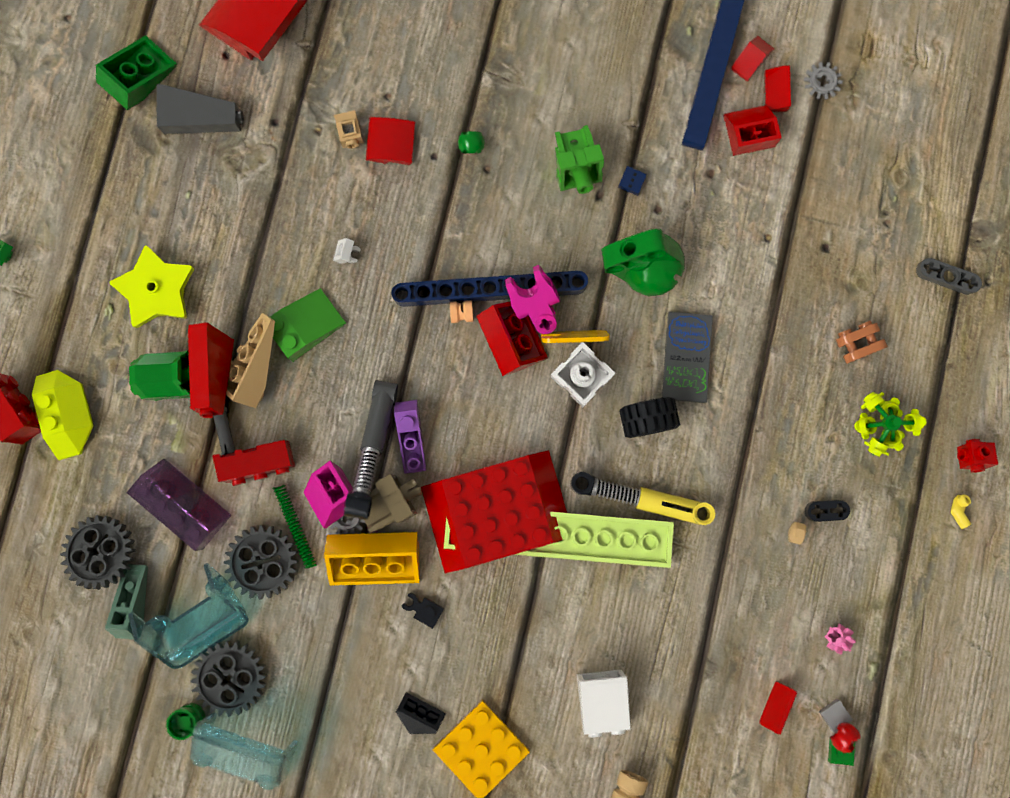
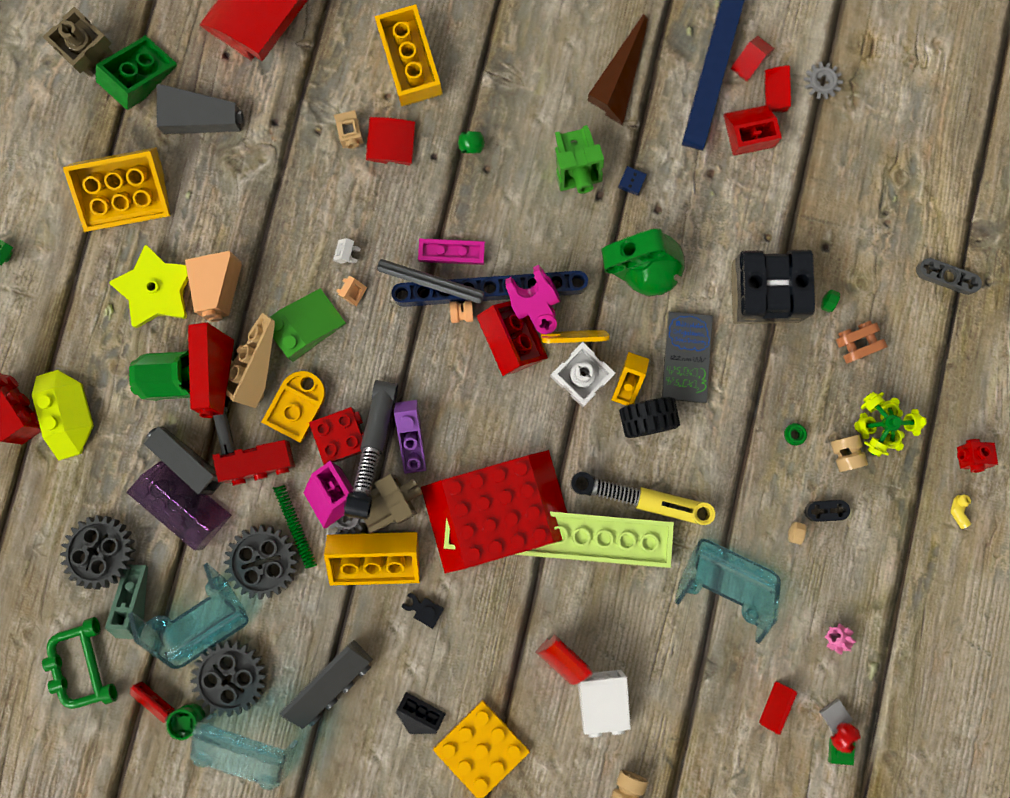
none -> green bar [42,617,118,709]
none -> dark tan piece [43,7,113,77]
none -> yellow slope [63,147,170,232]
none -> red slope [130,682,175,723]
none -> dark grey slope [144,426,222,495]
none -> light nougat slope [185,251,242,322]
none -> yellow plate [261,371,326,443]
none -> dark grey slope [279,640,373,729]
none -> red brick [309,407,364,465]
none -> light nougat tile [337,276,367,306]
none -> yellow brick [374,4,442,107]
none -> dark grey axle [377,259,484,304]
none -> dark pink plate [418,238,485,265]
none -> red slope [536,634,592,685]
none -> reddish brown wedge [587,14,649,125]
none -> yellow slope [611,352,649,406]
none -> clear light blue windscreen [675,539,781,644]
none -> black piece [731,250,815,324]
none -> green plate [784,423,807,446]
none -> green tile [821,289,840,313]
none -> tan wheel [831,434,869,472]

